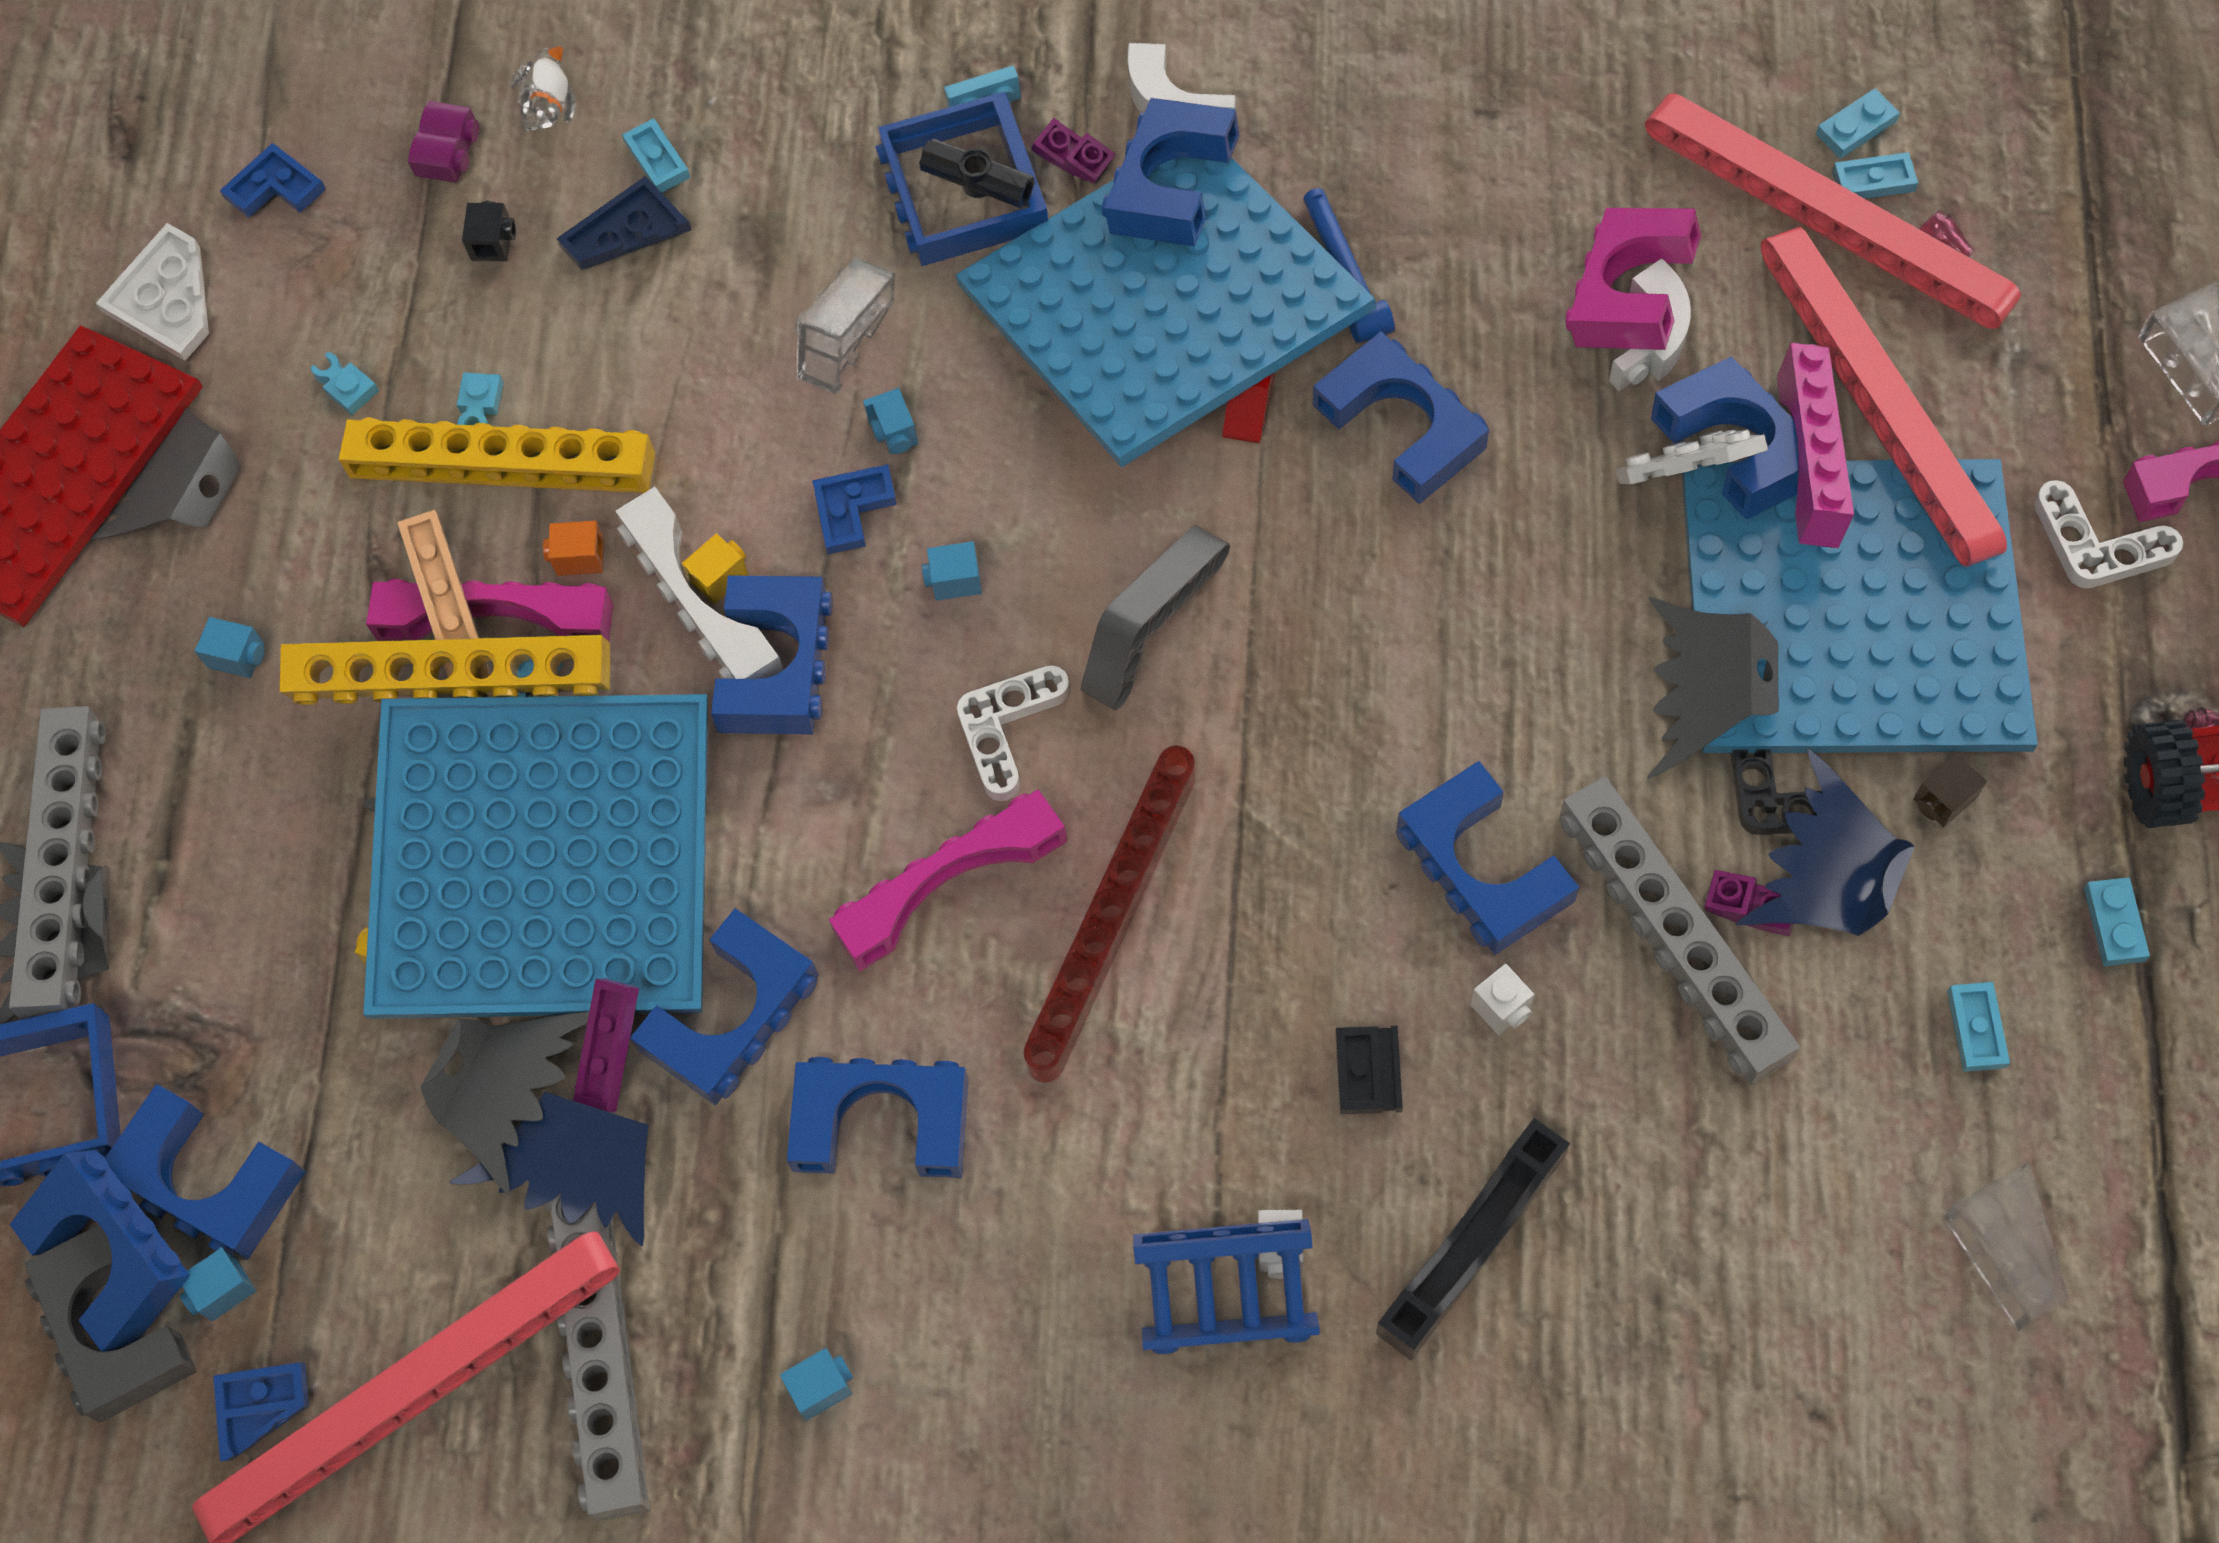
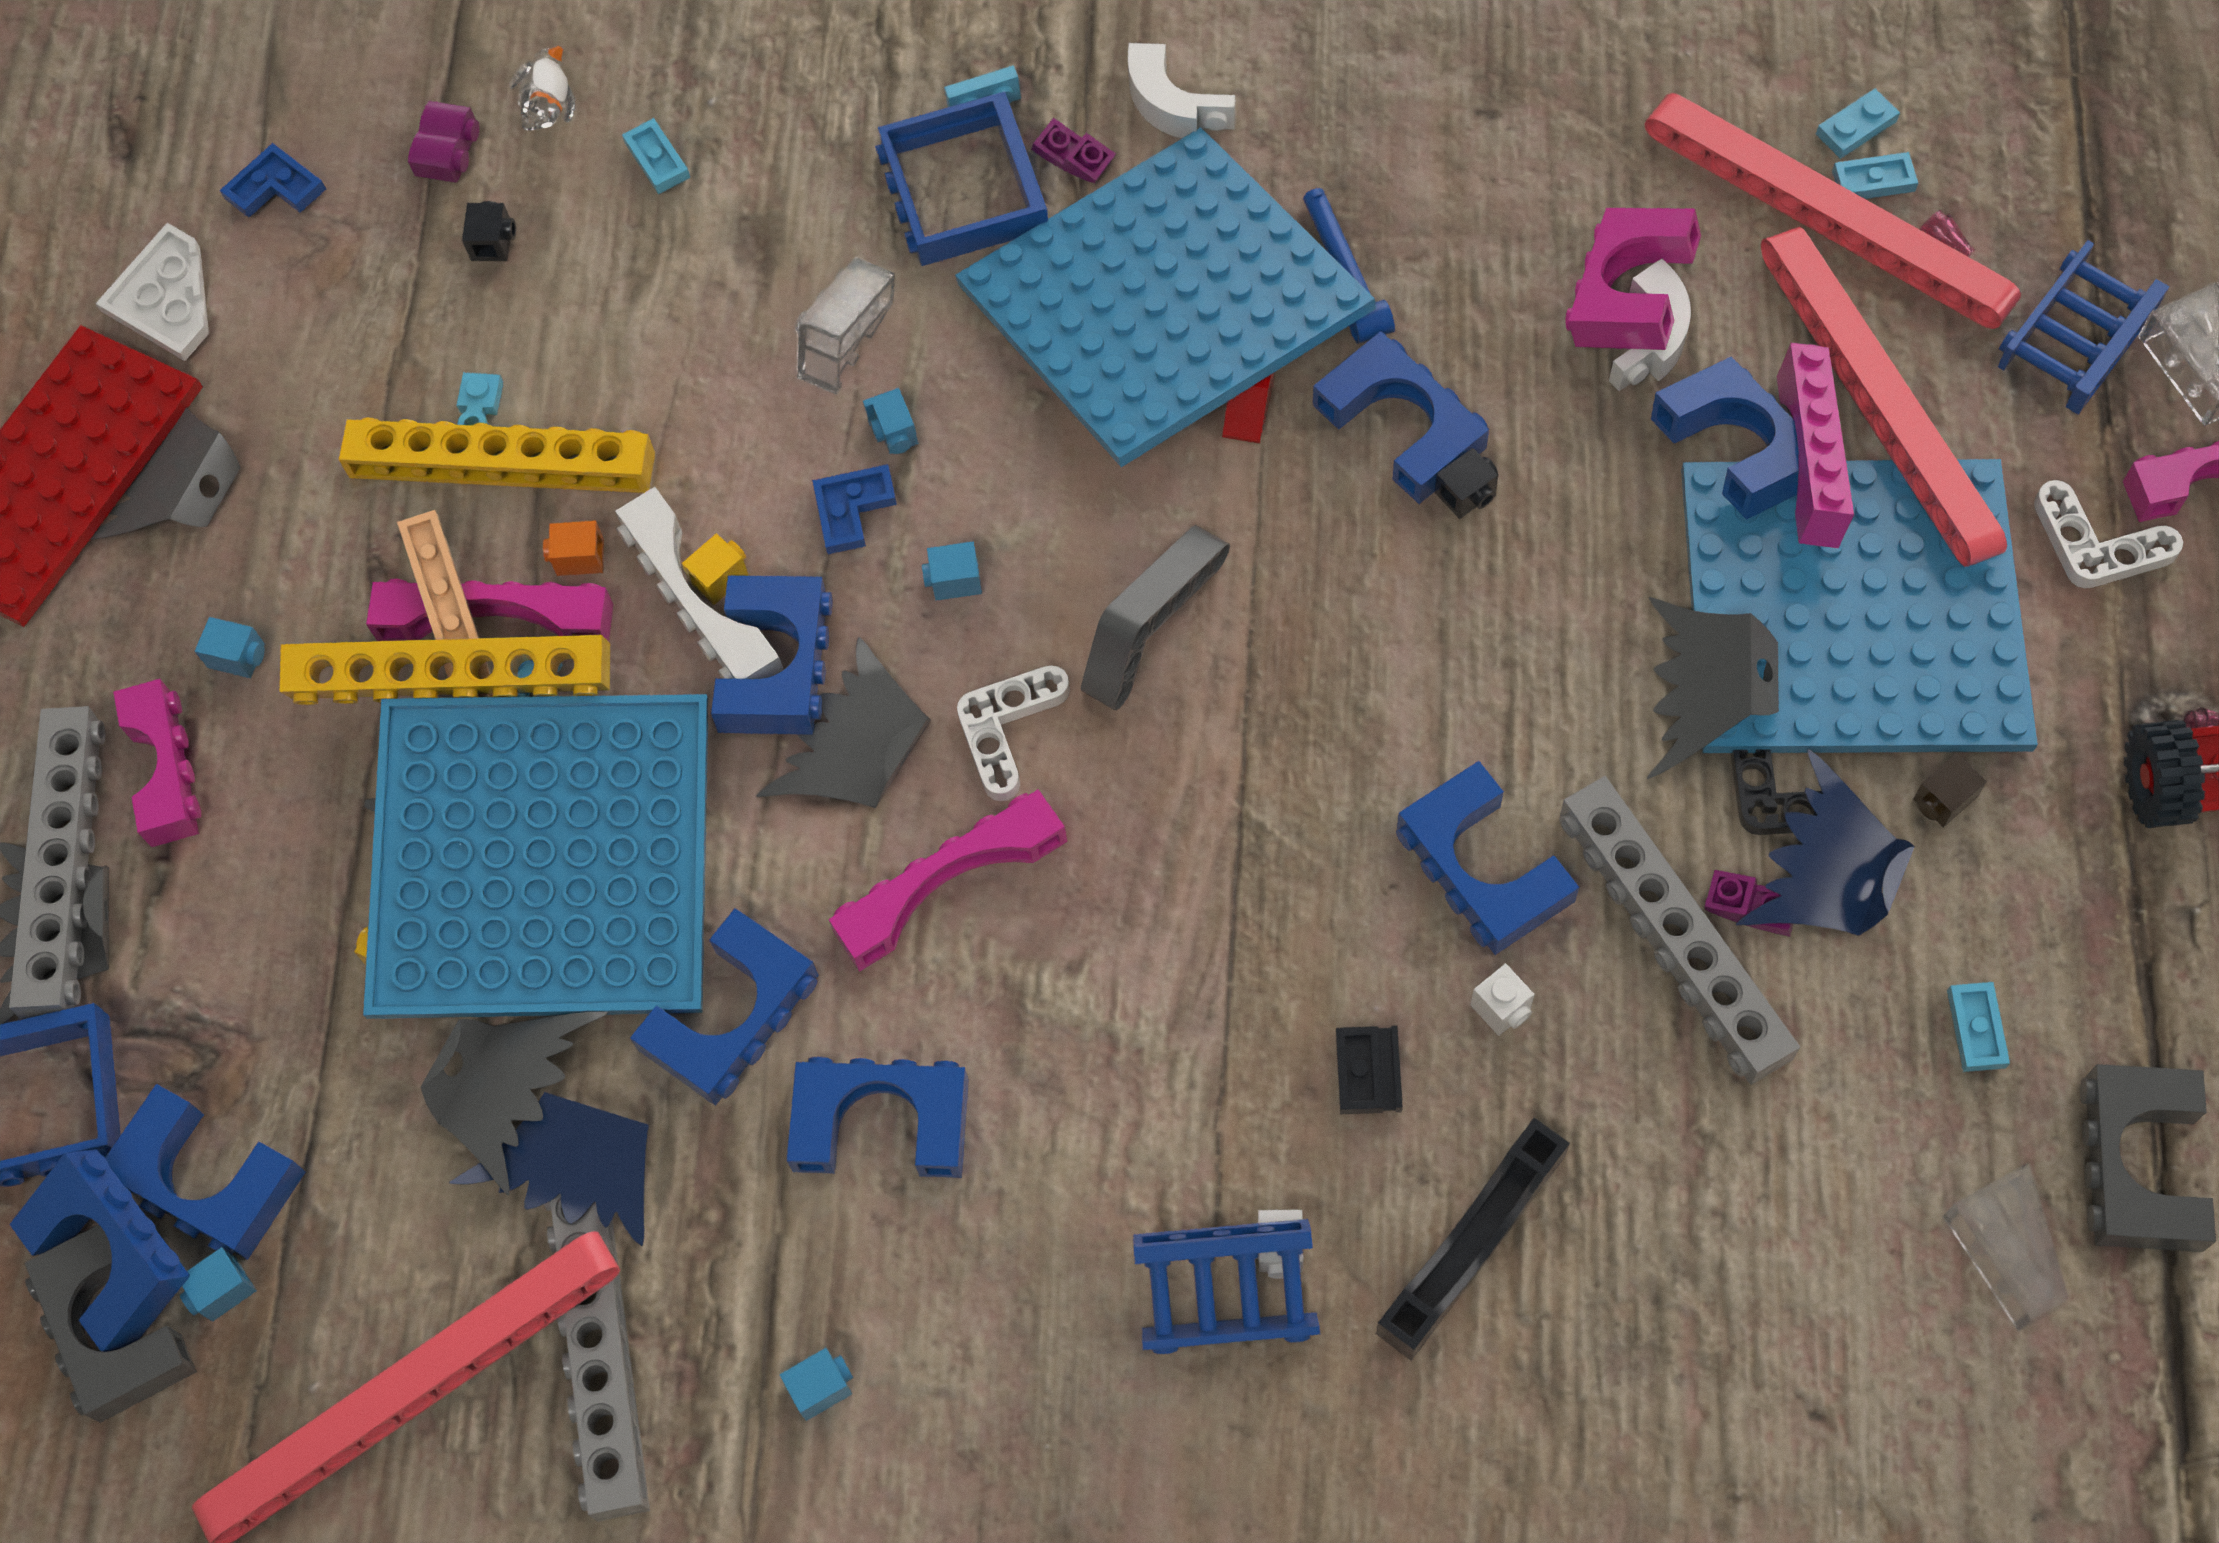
blue wing [213,1362,309,1461] -> none
medium azure plate [310,352,379,416] -> none
dark blue wing [556,176,692,270] -> none
magenta plate [573,978,639,1112] -> none
black piece [919,139,1035,208] -> none
clear red beam [1023,745,1195,1083] -> none
blue arch [1102,98,1240,246] -> none
white plate [1615,429,1768,484] -> none
medium azure plate [2084,877,2150,966] -> none
none -> dark pink arch [113,679,201,847]
none -> dark grey piece [756,637,931,808]
none -> black brick [1434,448,1498,519]
none -> blue fence [1997,240,2170,415]
none -> dark grey arch [2080,1064,2216,1252]

